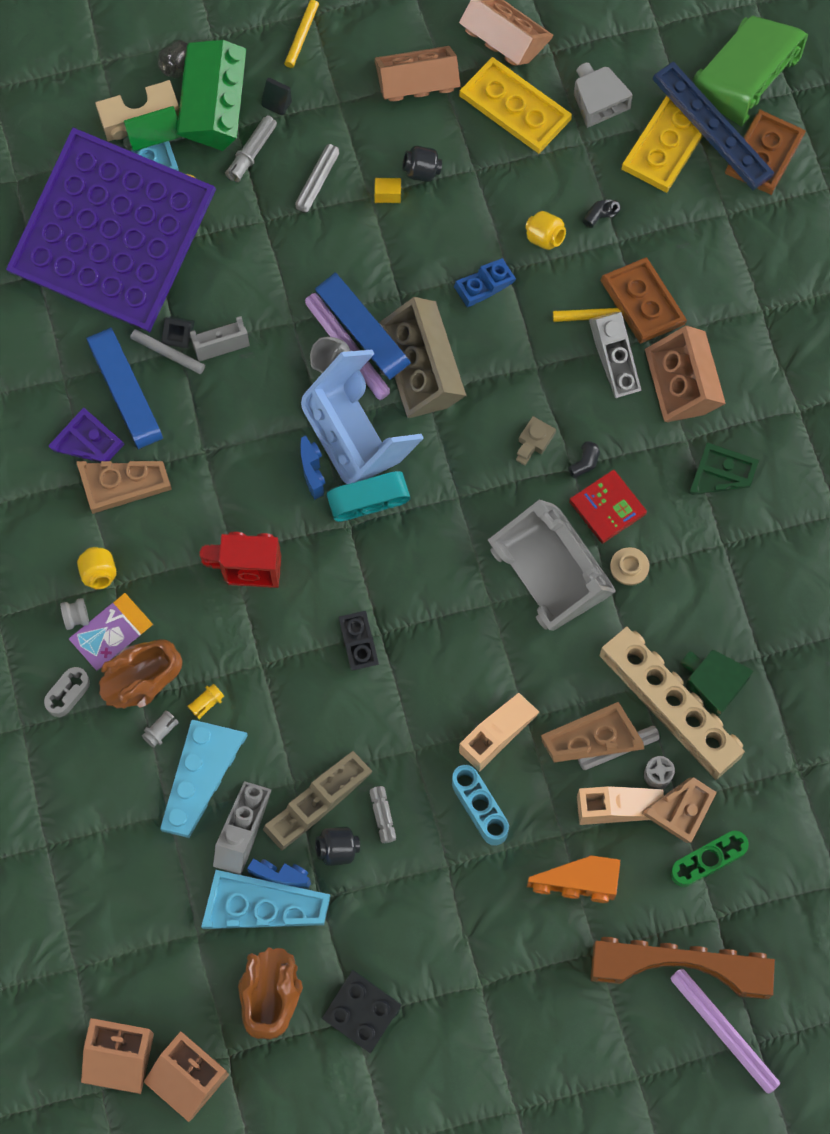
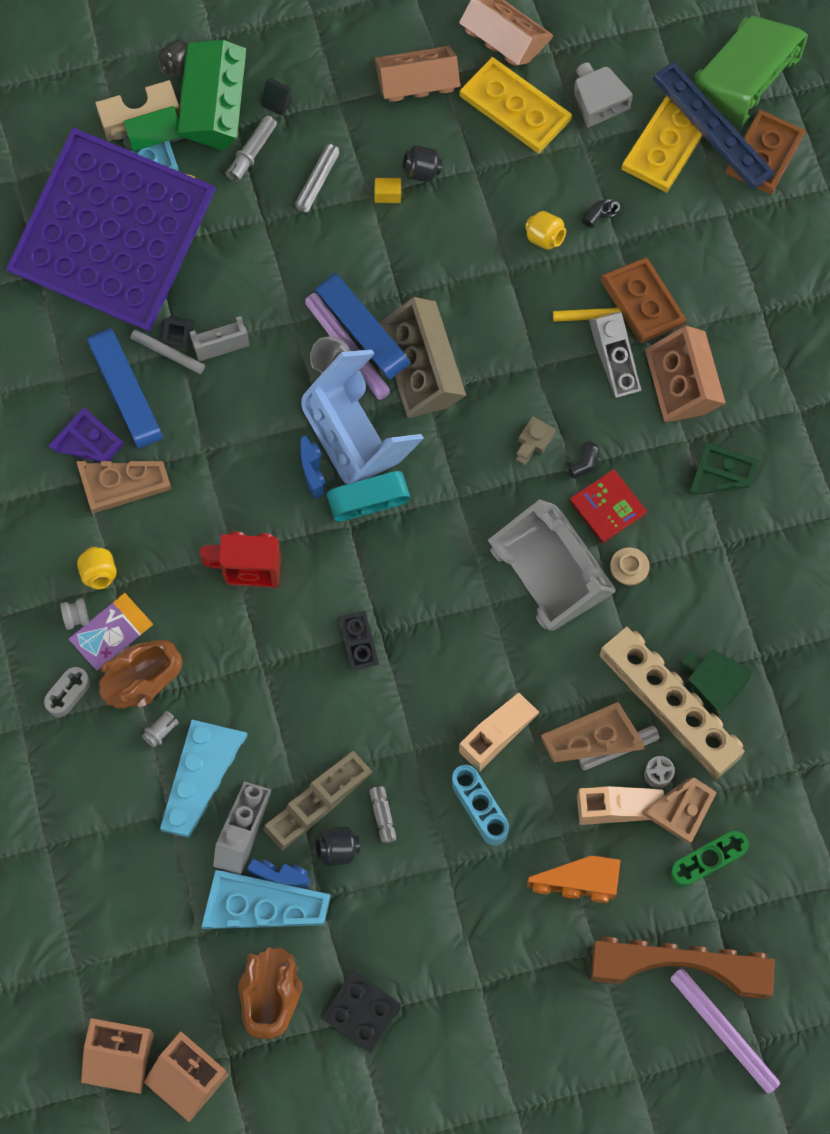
yellow pin [187,684,224,720] -> none
yellow bar [284,0,319,68] -> none
blue slope [454,258,516,307] -> none

